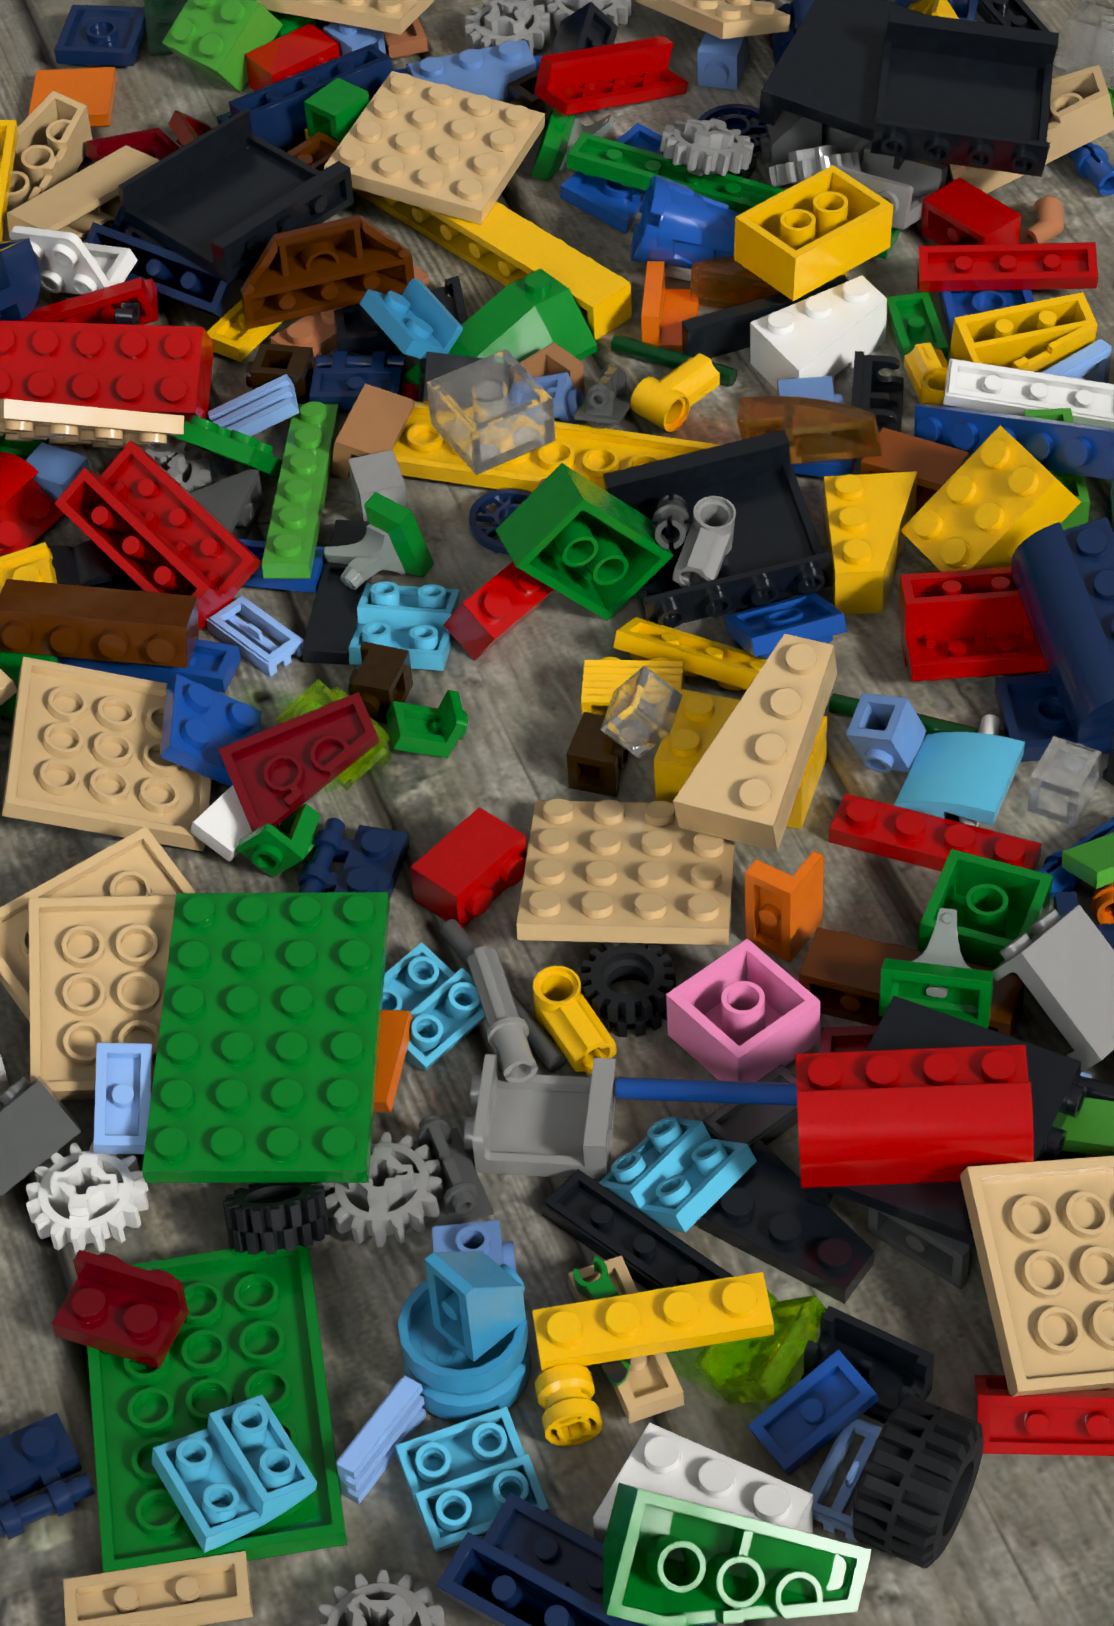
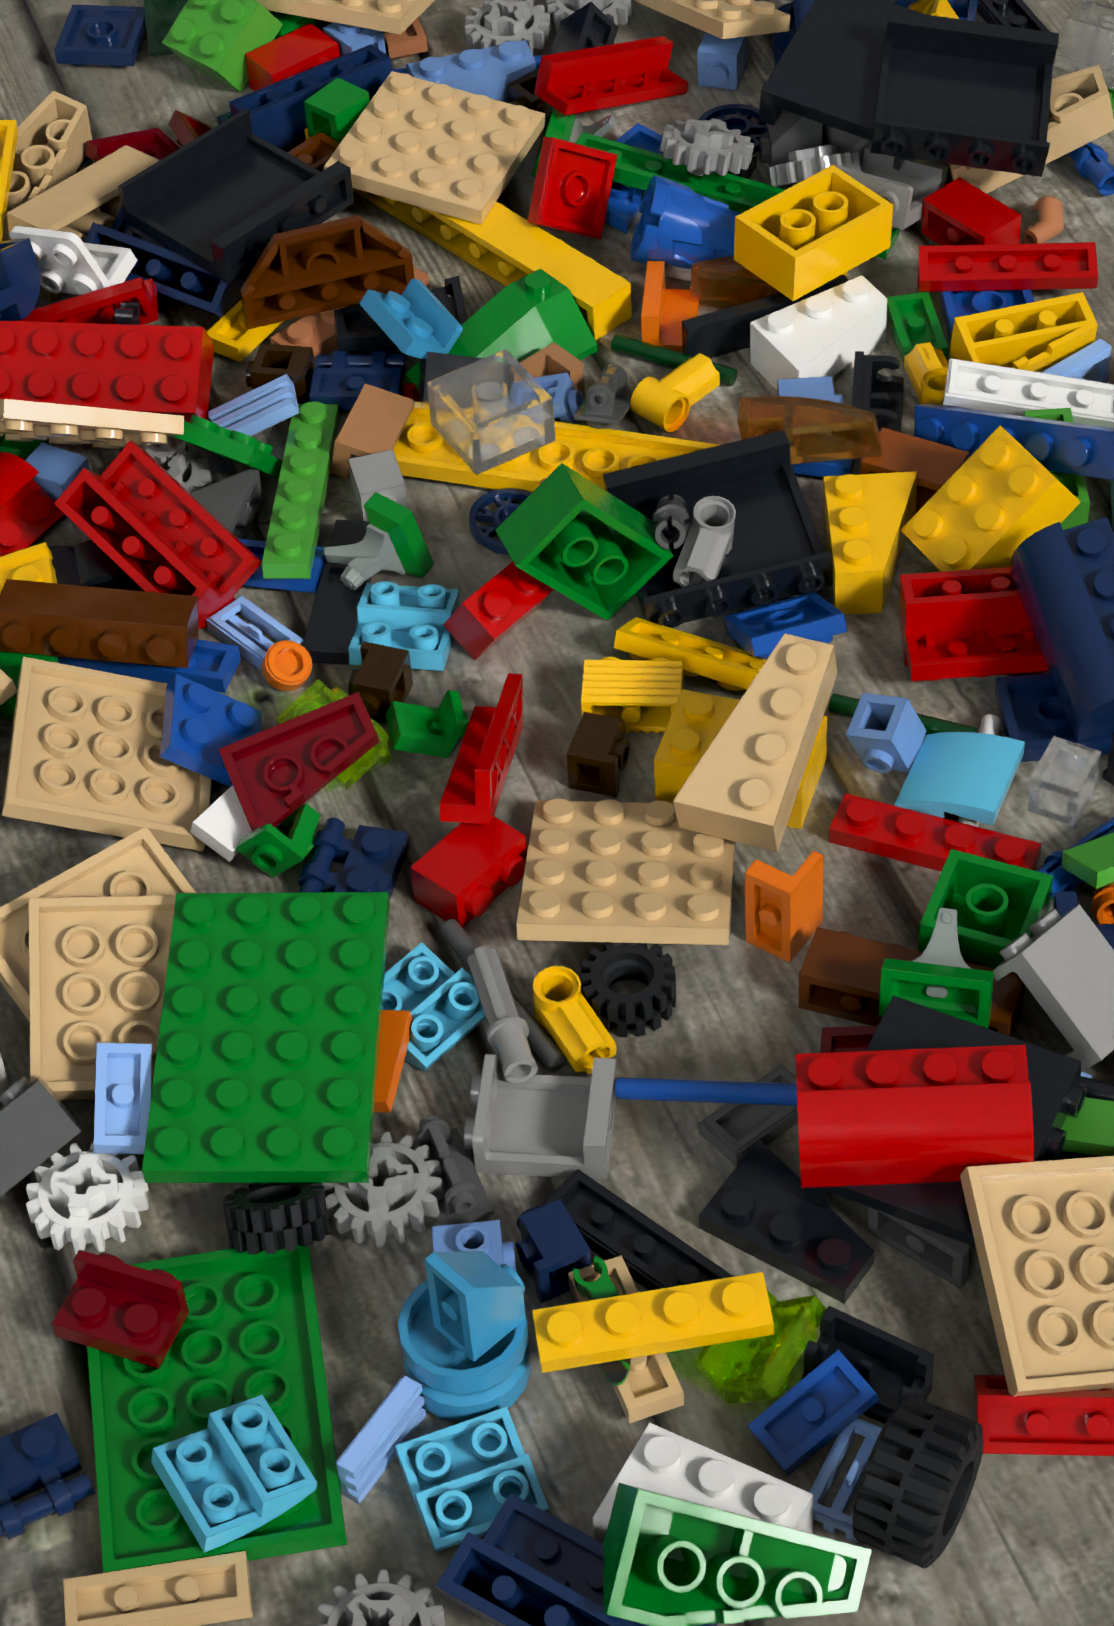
orange tile [28,67,117,127] -> none
yellow wheel [534,1363,603,1447] -> none
medium azure slope [599,1116,757,1233] -> none
clear brick [600,666,682,759] -> none
bright pink brick [666,939,820,1082] -> none
none -> orange tile [261,640,312,691]
none -> red fence [440,673,523,825]
none -> dark blue brick [515,1199,591,1303]
none -> red plate [527,137,618,239]

